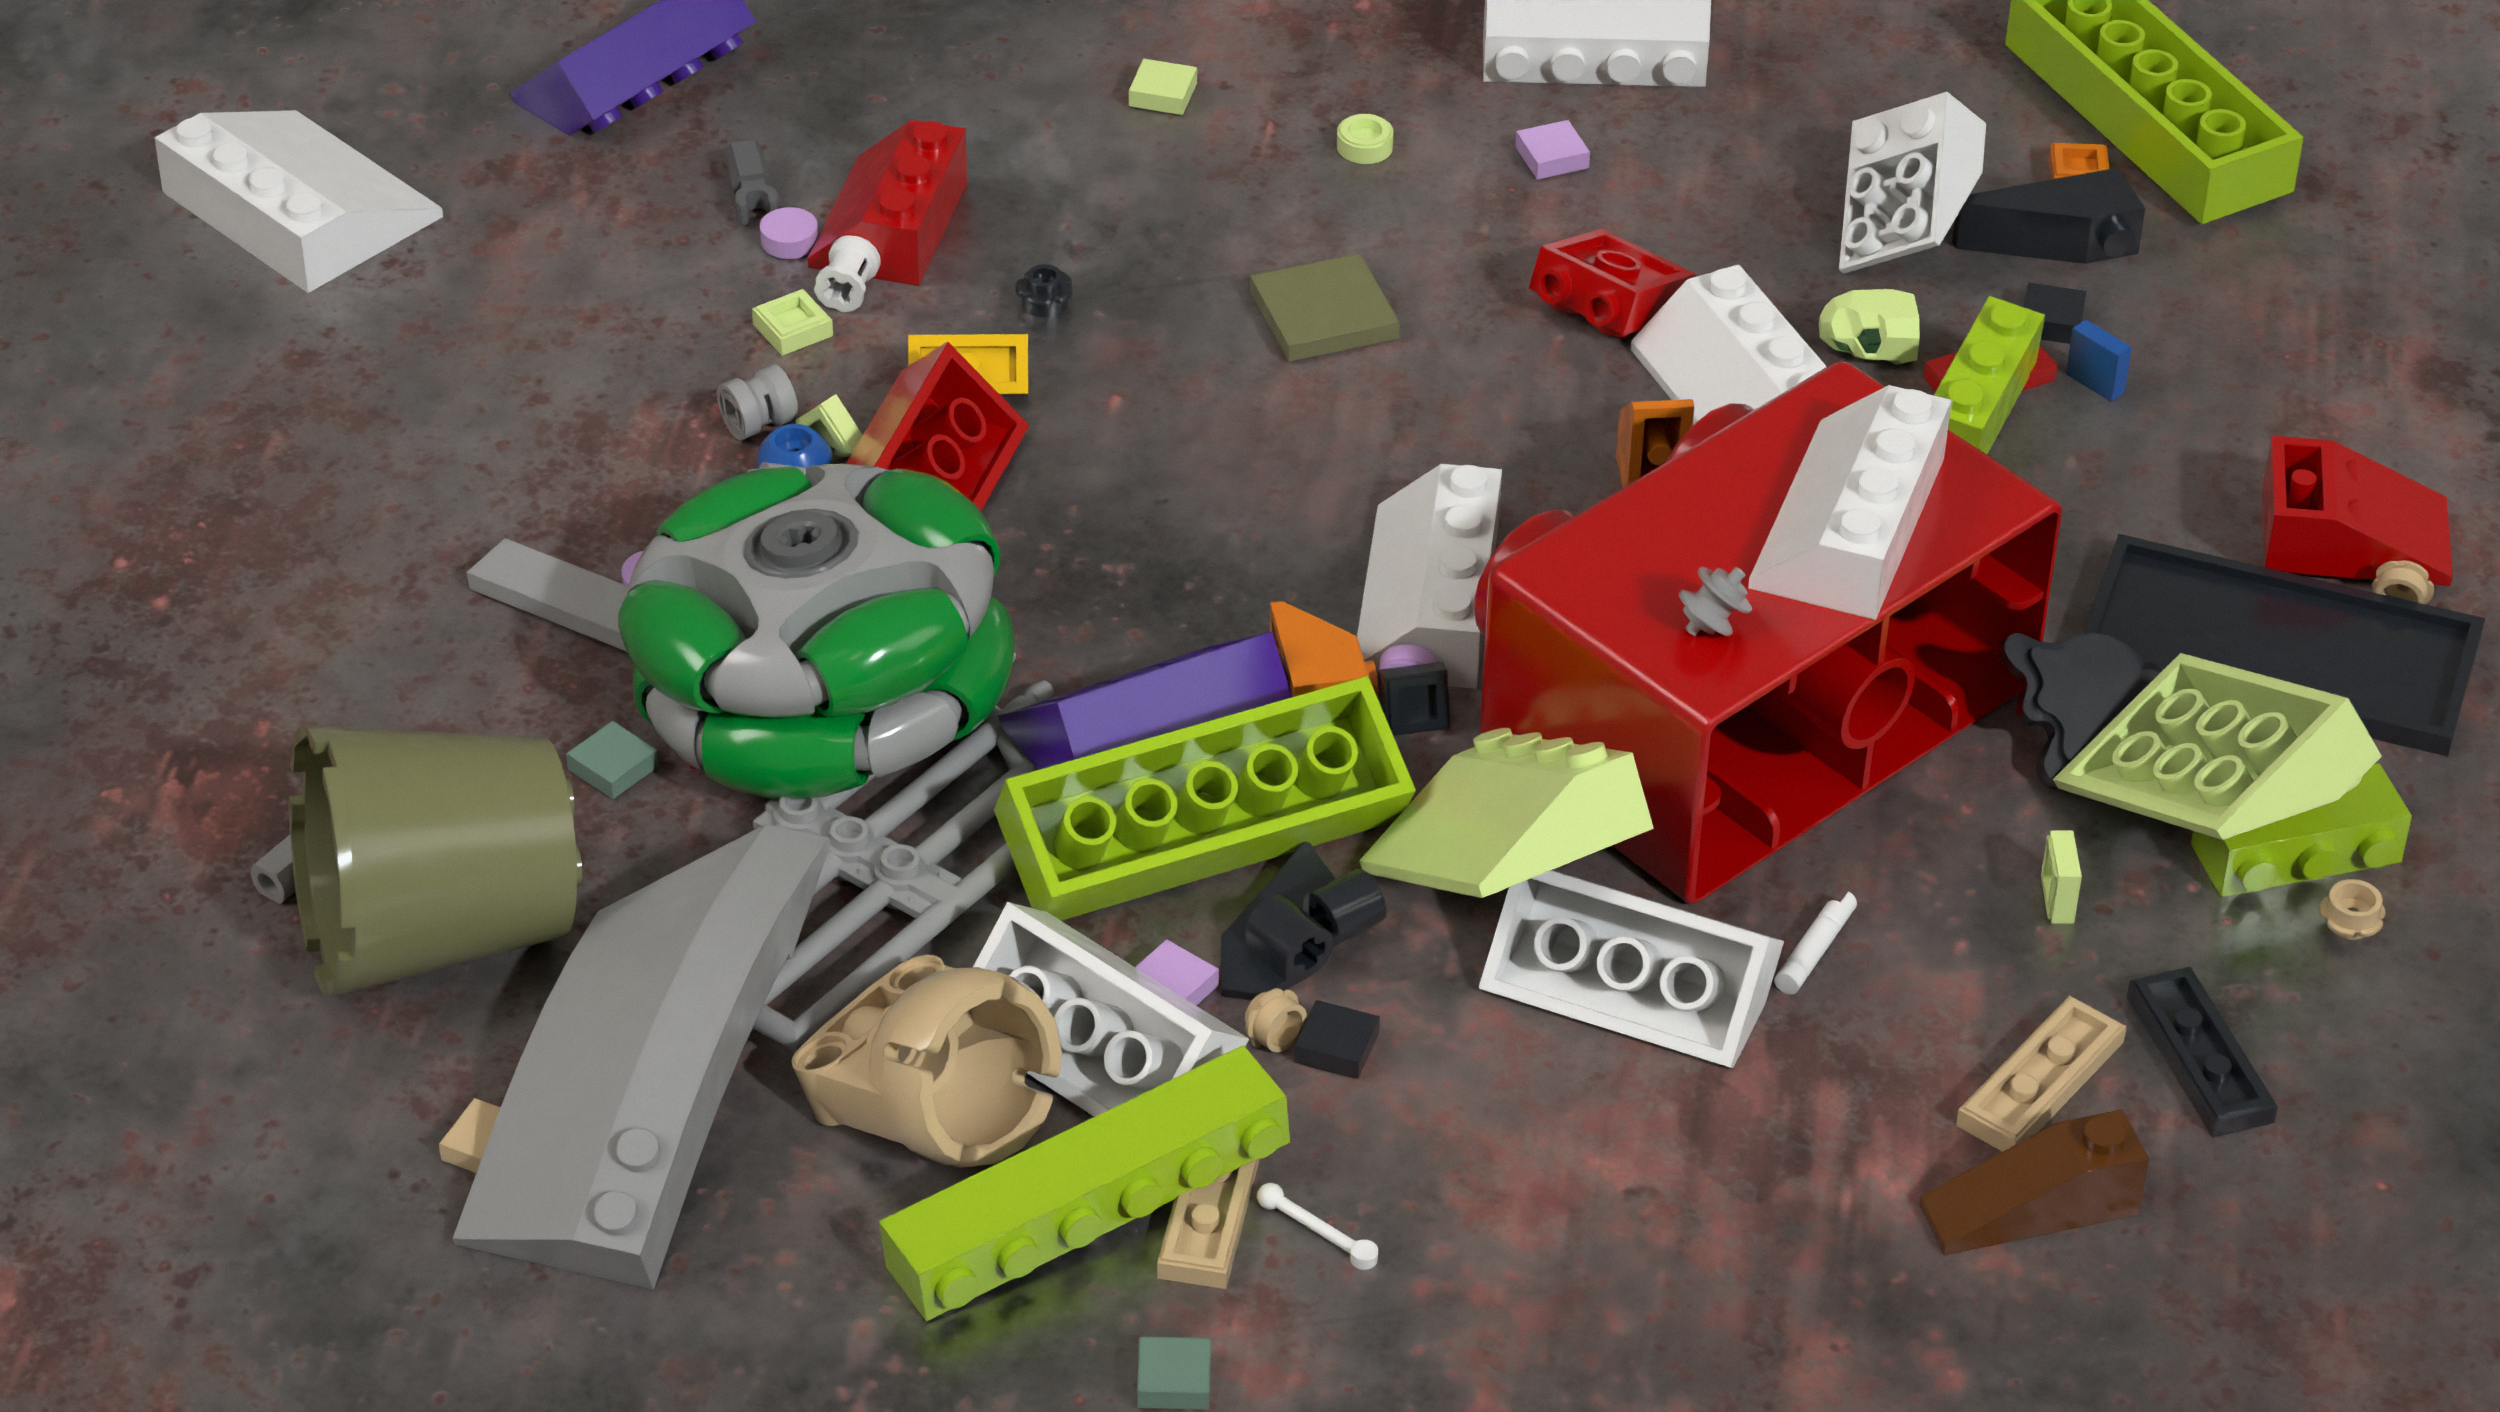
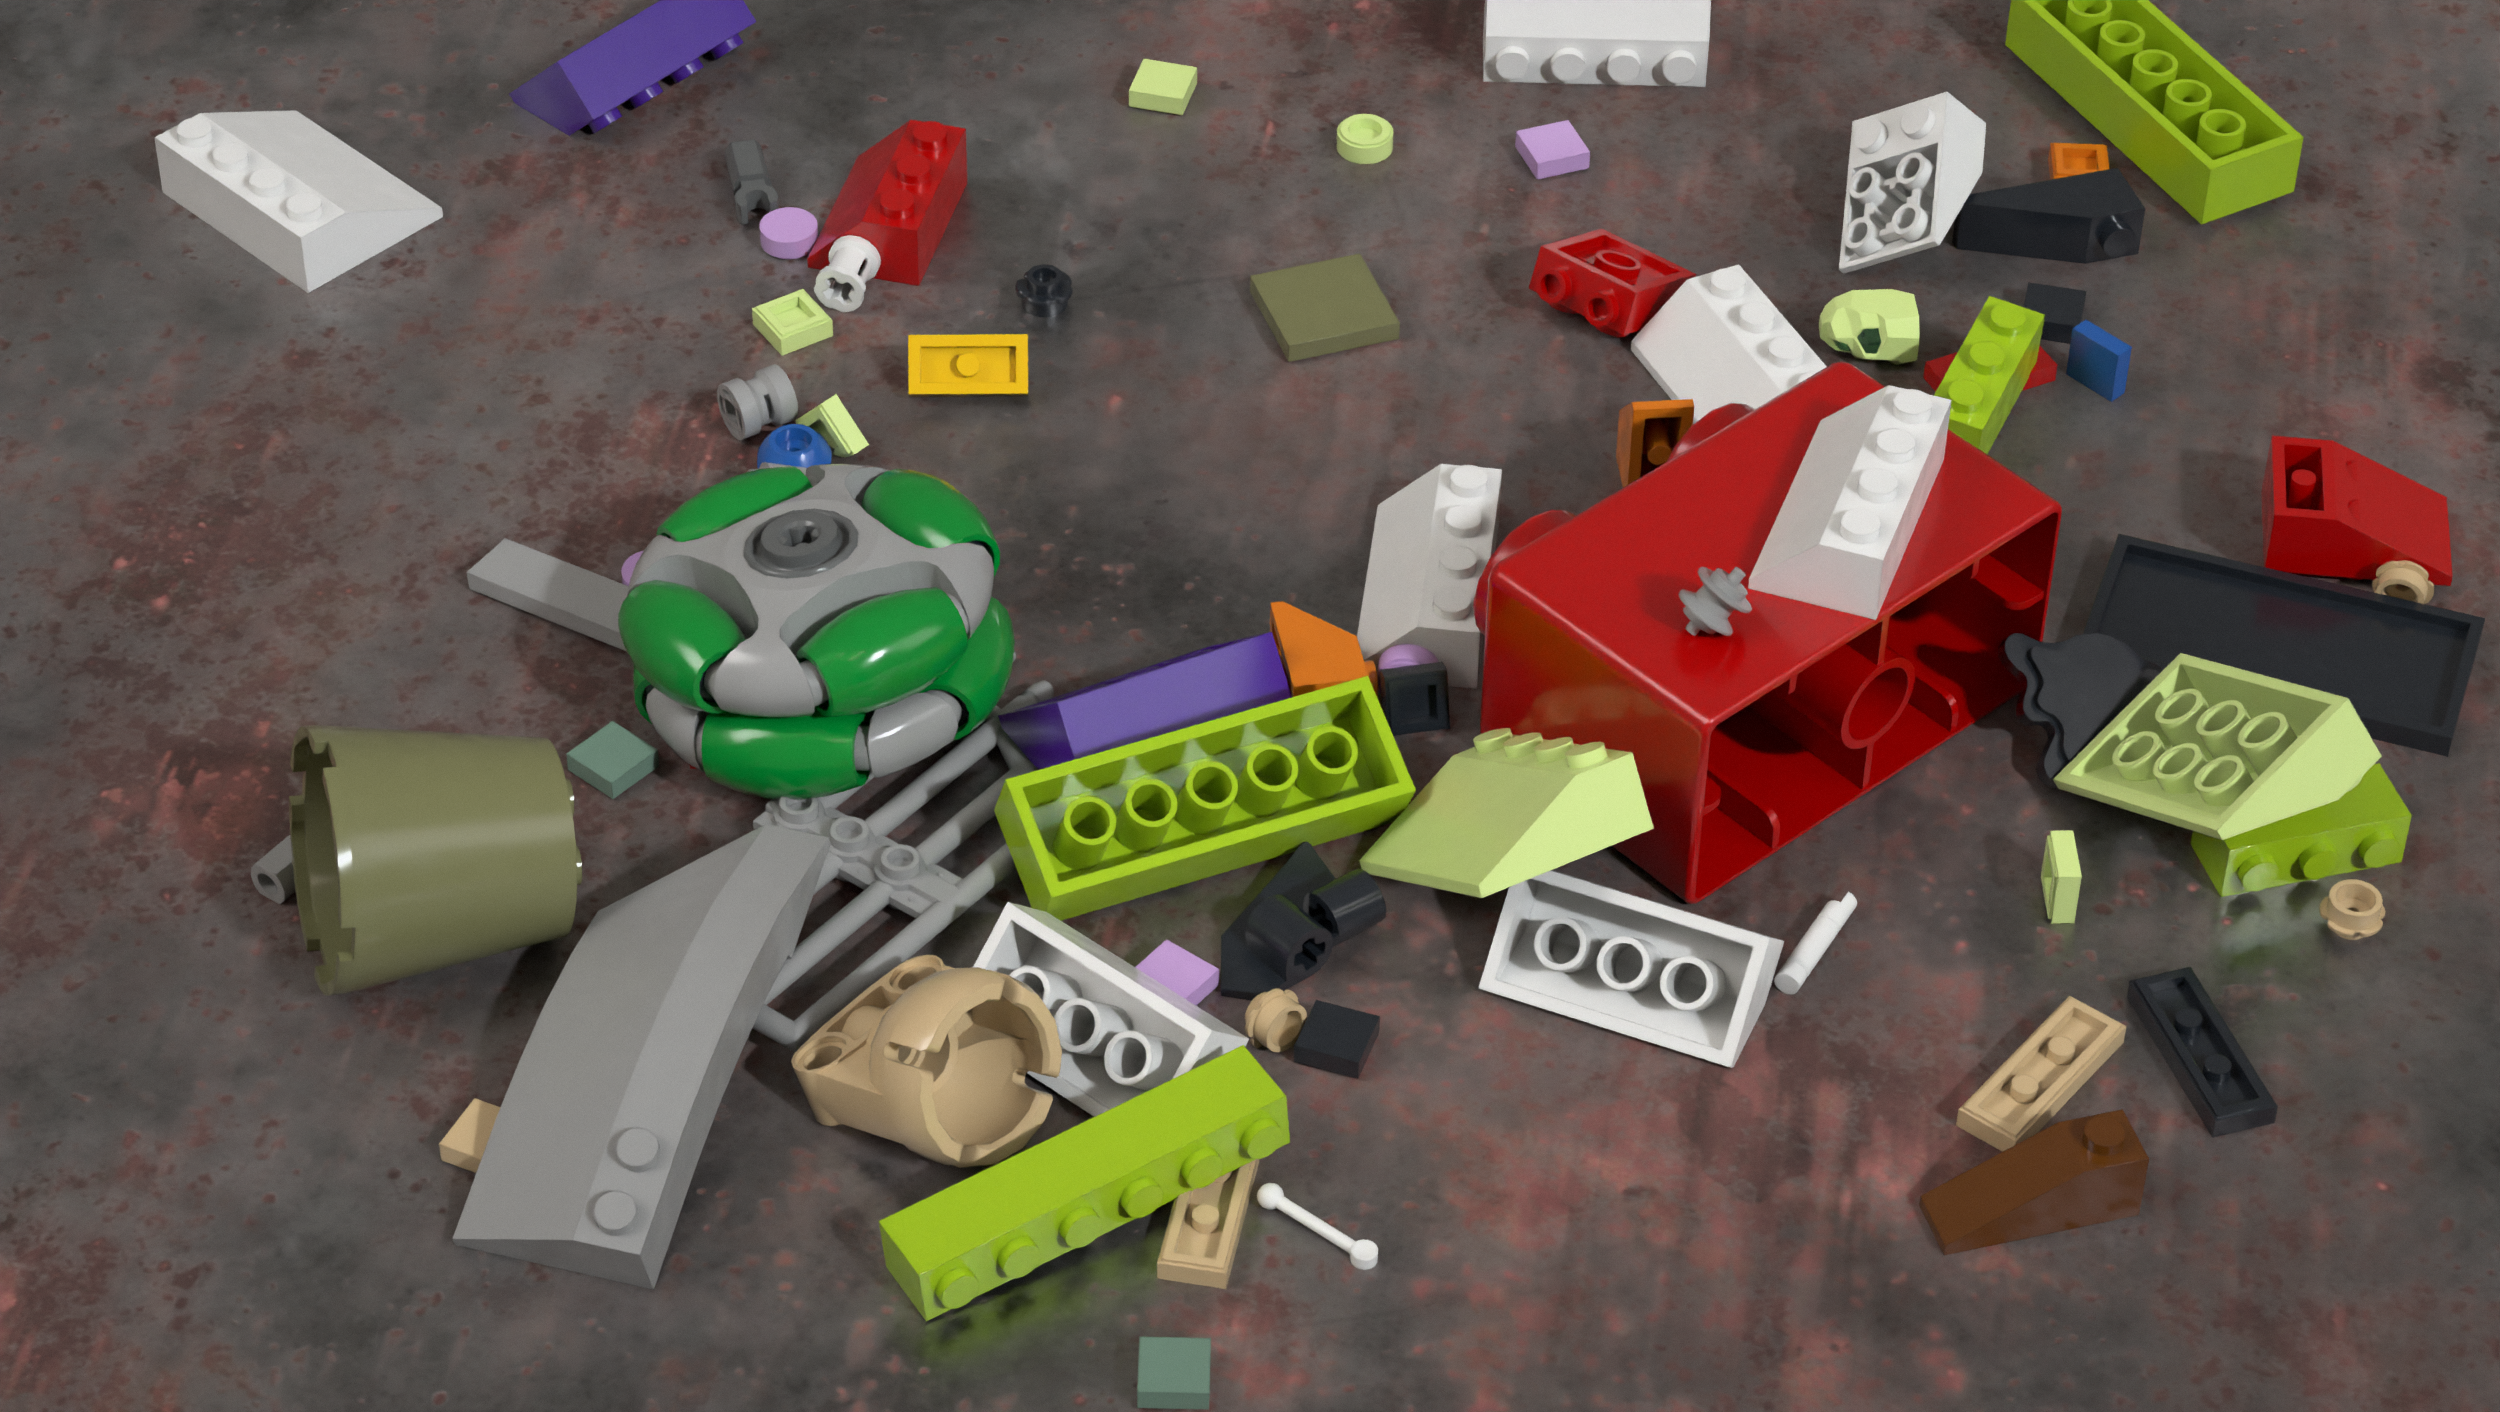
red slope [846,342,1029,511] -> none

